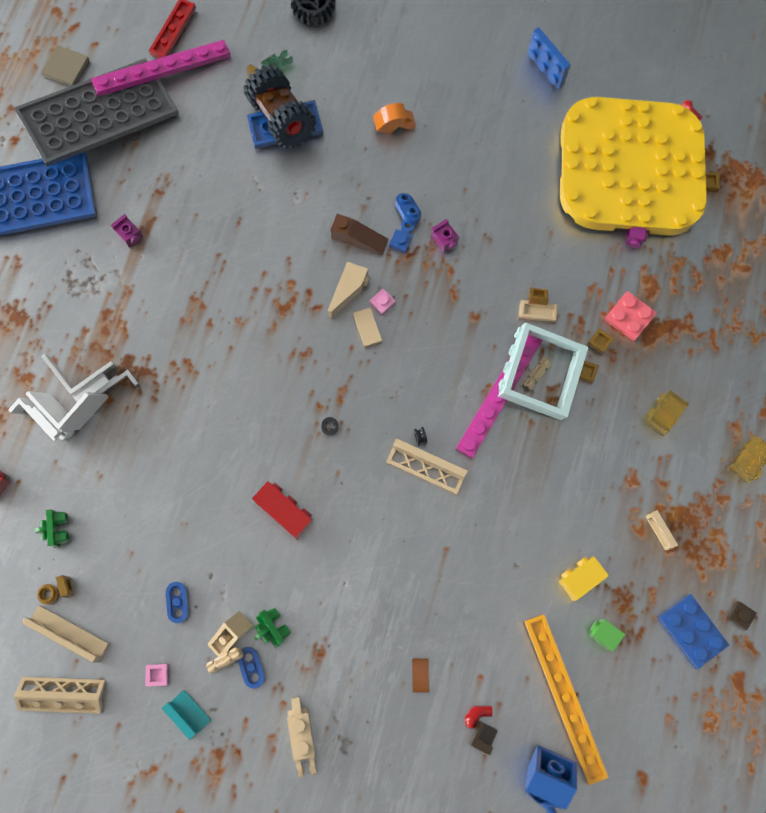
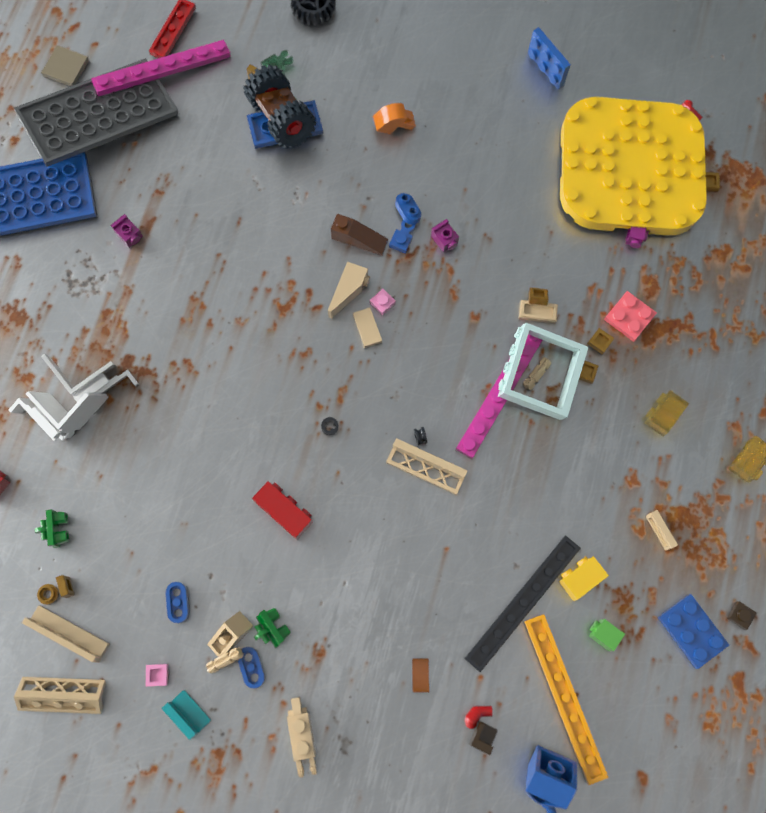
none -> black tile [464,535,581,672]

